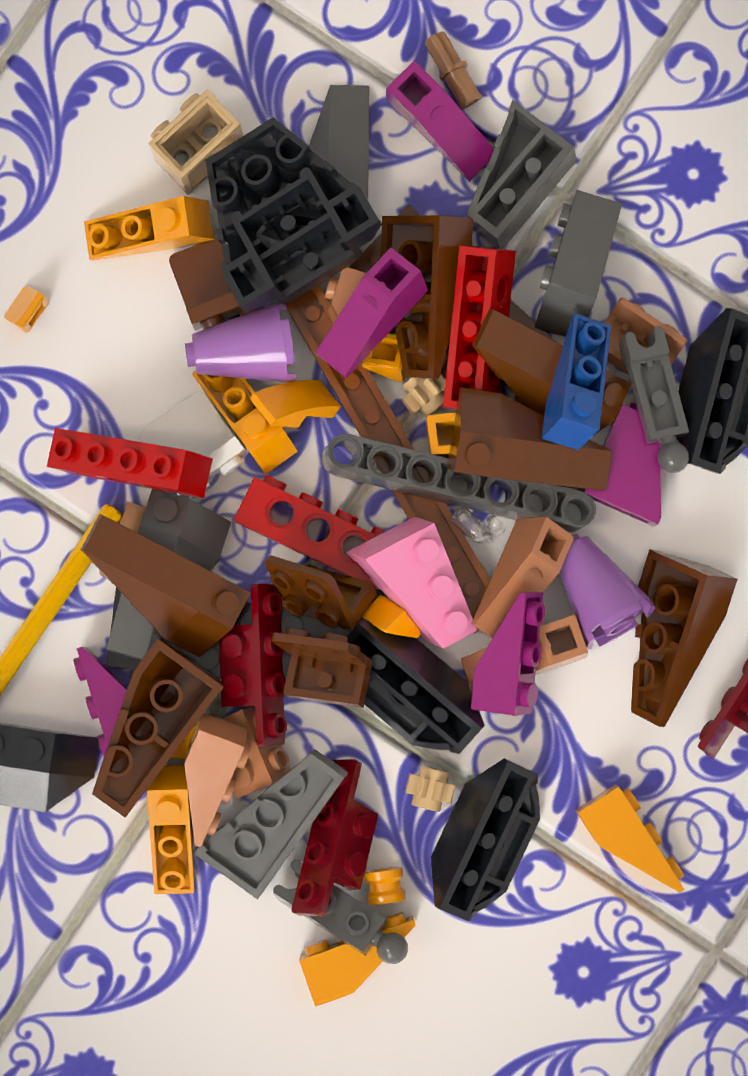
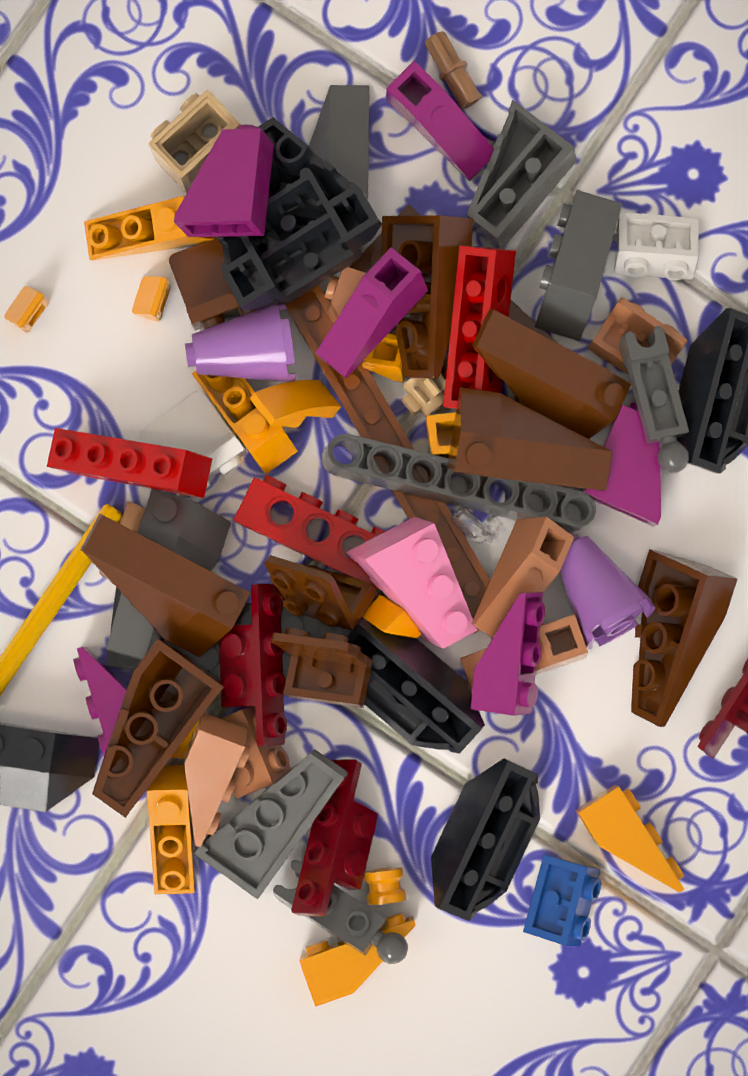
tan gear [405,765,456,812] -> none
blue slope [541,313,611,451] -> none
none -> light orange slope [132,276,171,322]
none -> magenta slope [174,124,274,237]
none -> blue bracket [523,854,602,947]
none -> white bracket [614,212,699,280]

